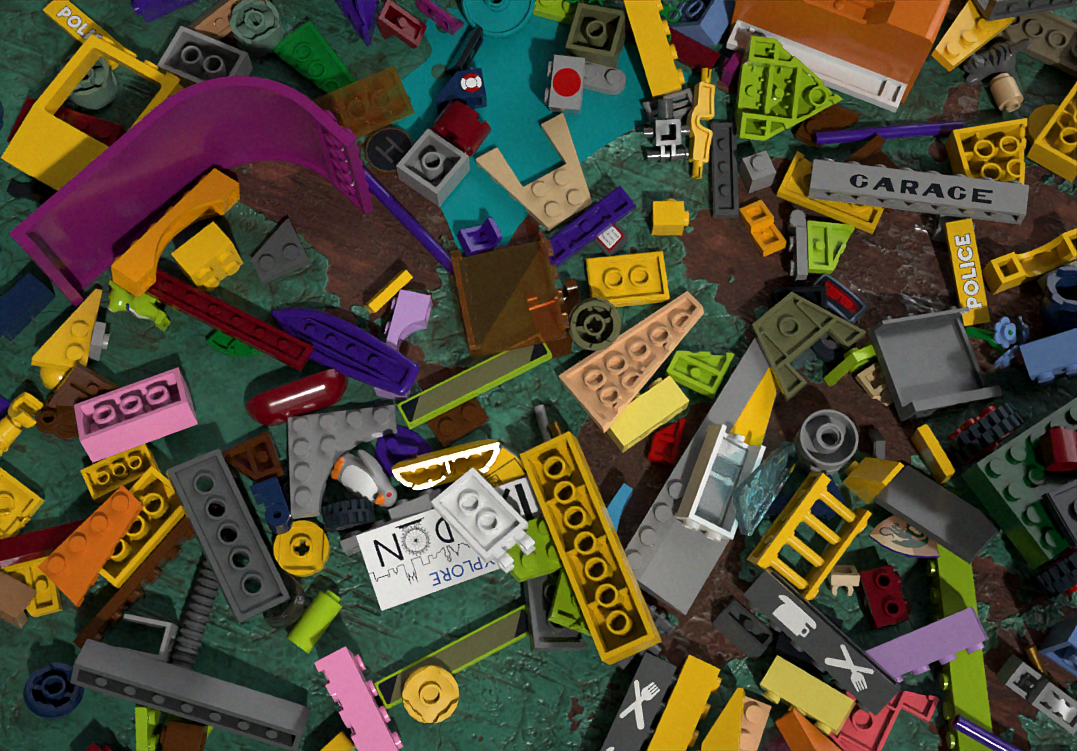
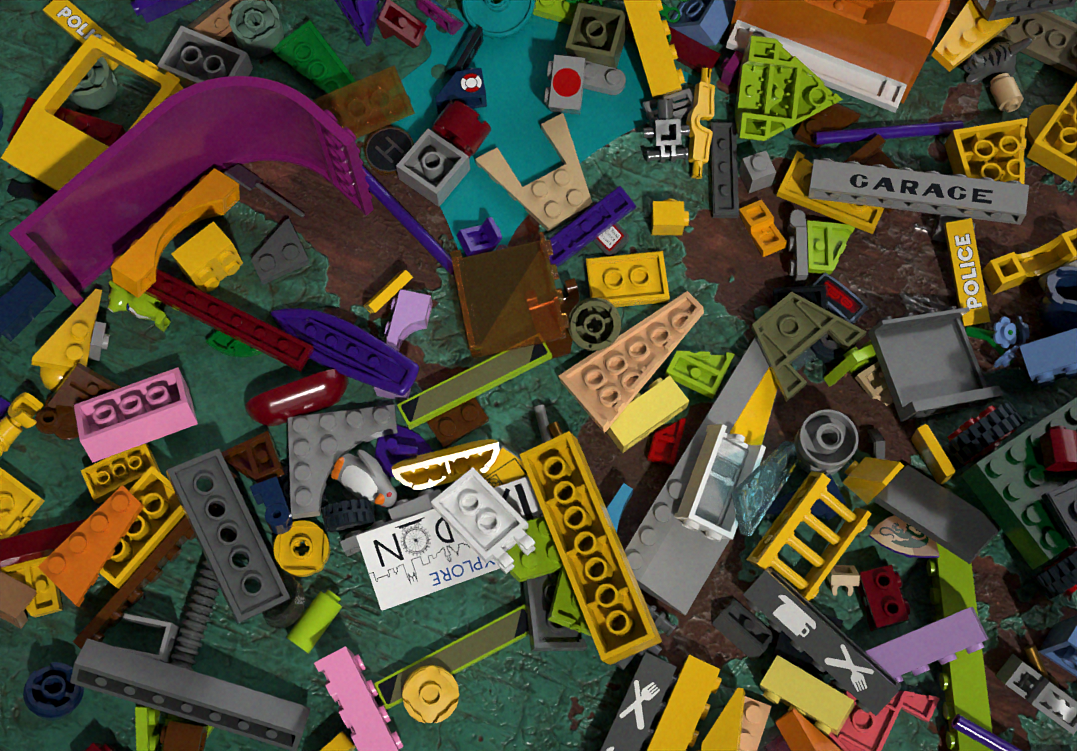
none -> dark grey piece [224,164,305,217]

